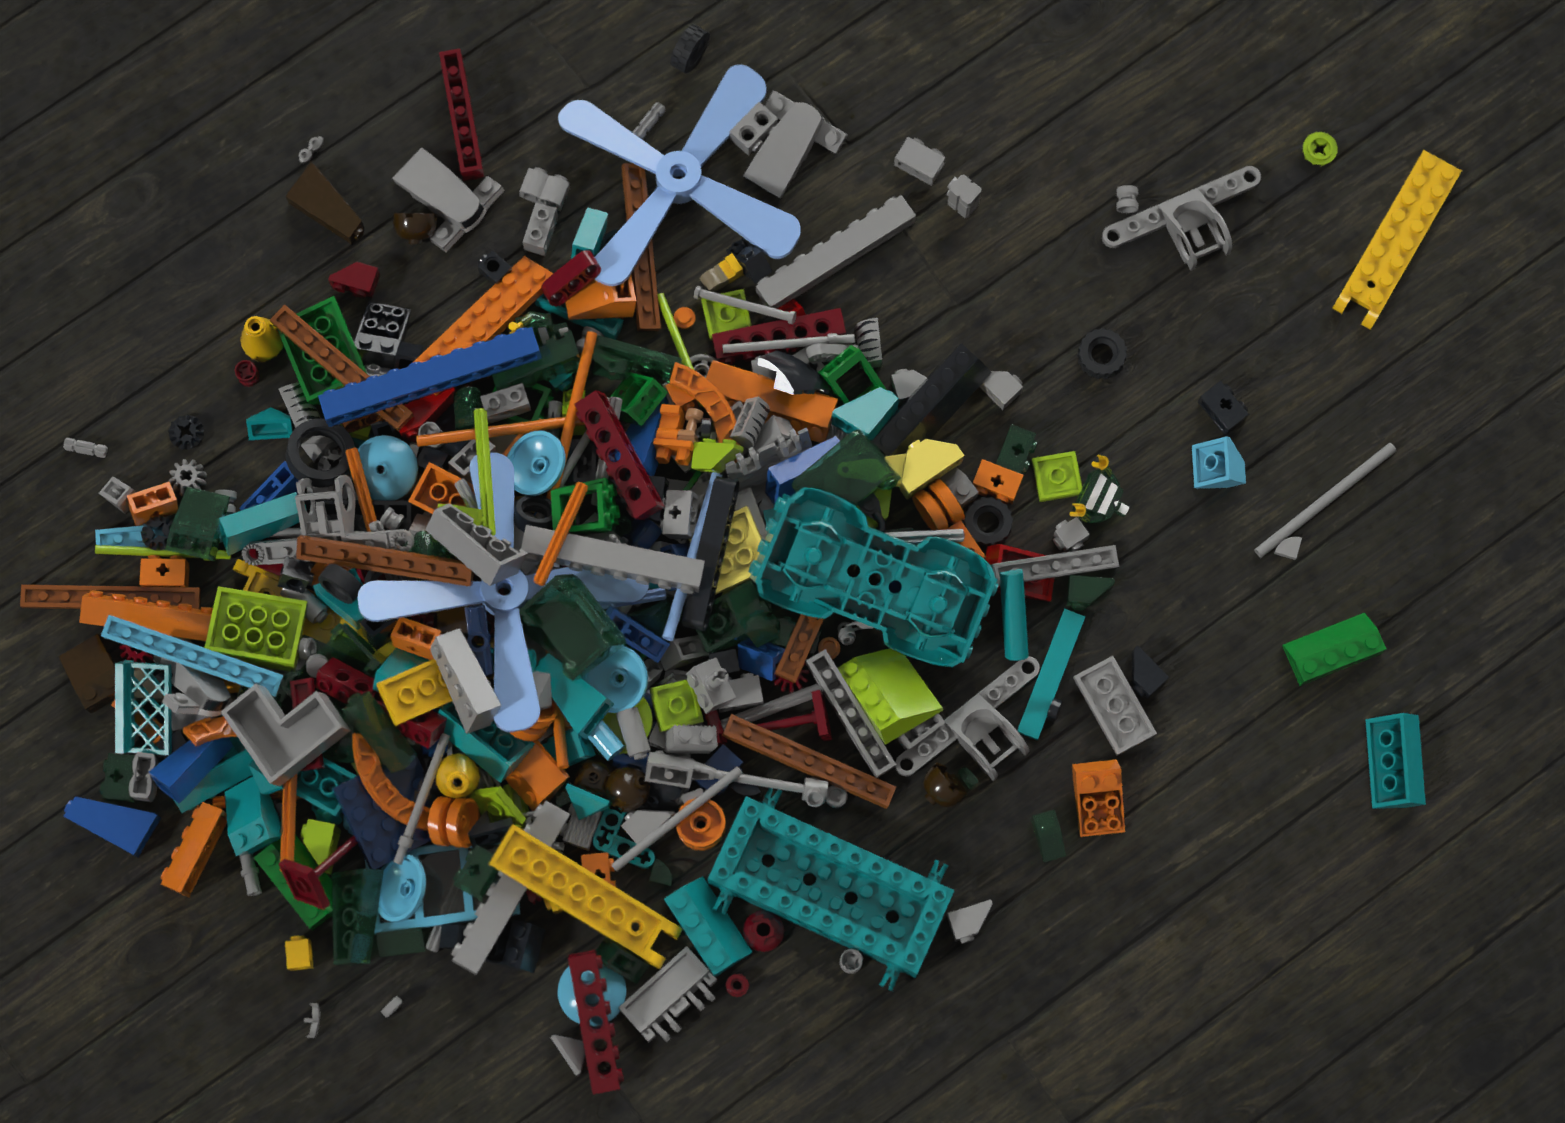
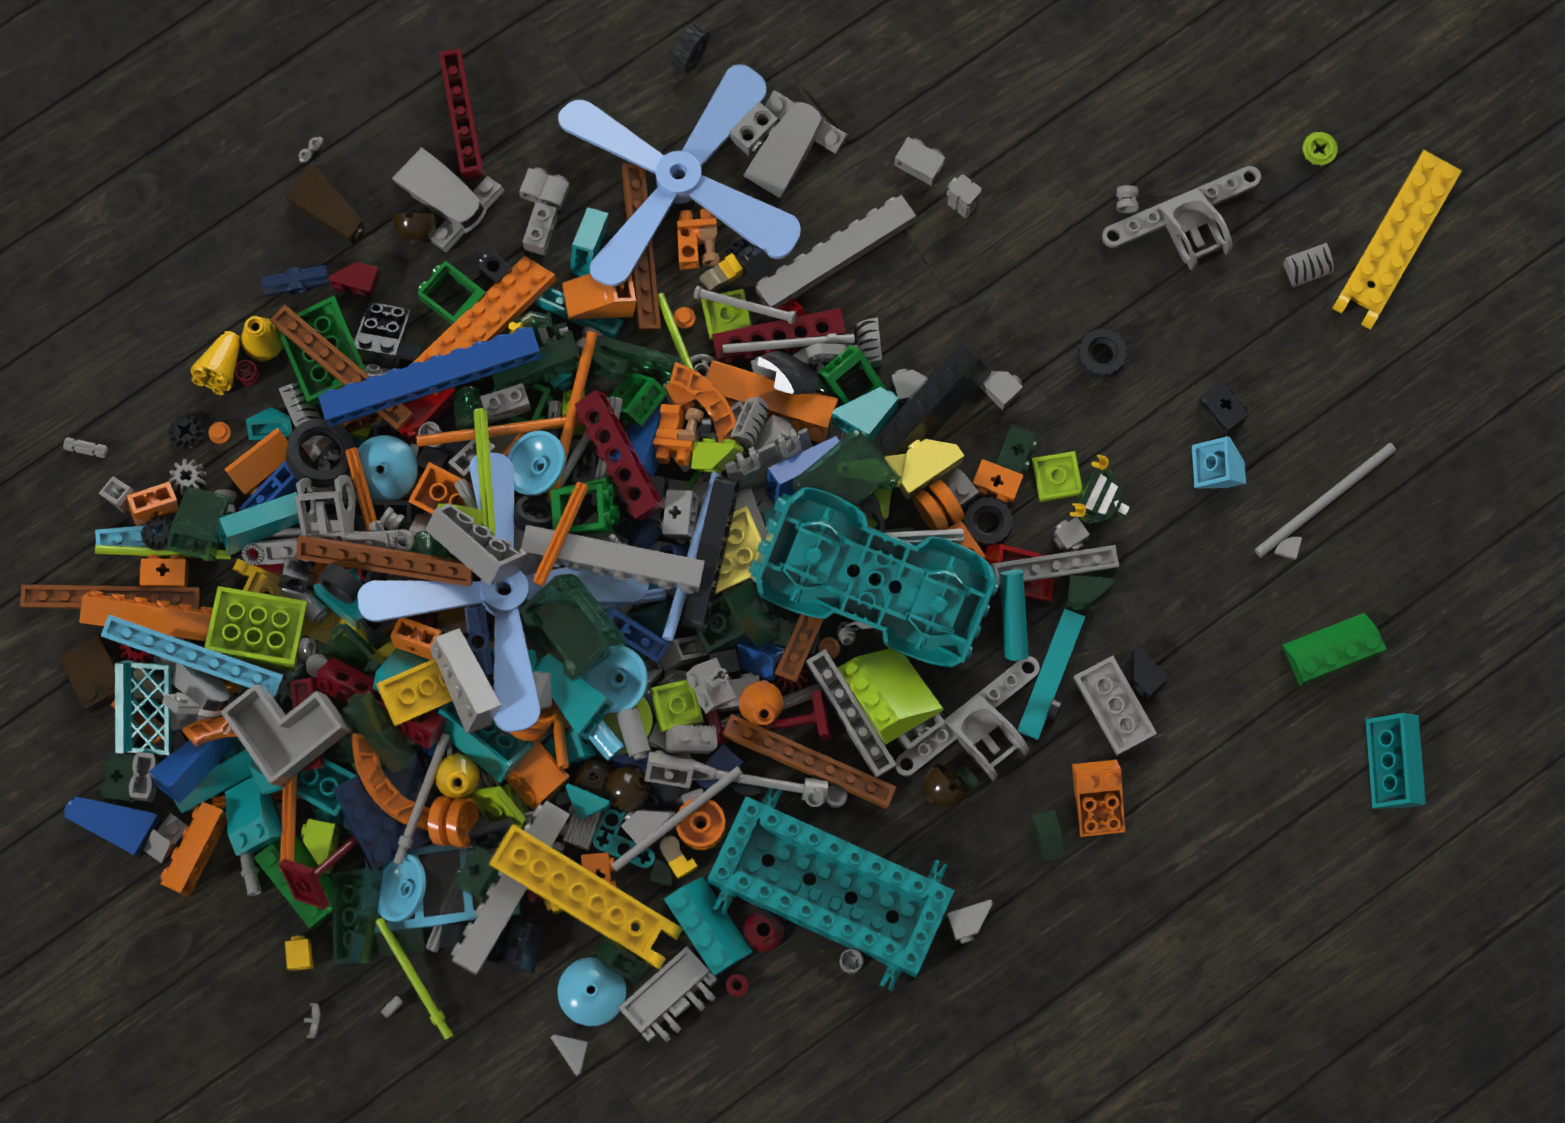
dark red beam [541,250,601,306] -> none
dark red brick [568,950,624,1094] -> none
light grey axle [633,102,665,140] -> none
none -> light grey slope [144,813,187,864]
none -> yellow cone [190,331,241,395]
none -> orange plate [209,422,231,444]
none -> orange slope [225,428,288,499]
none -> dark blue piece [261,265,330,297]
none -> lime bar [375,917,453,1040]
none -> green window [417,261,486,325]
none -> leg [660,836,698,880]
none -> orange hips [677,209,720,270]
none -> orange cone [739,680,783,725]
none -> light grey brick [1283,243,1334,287]

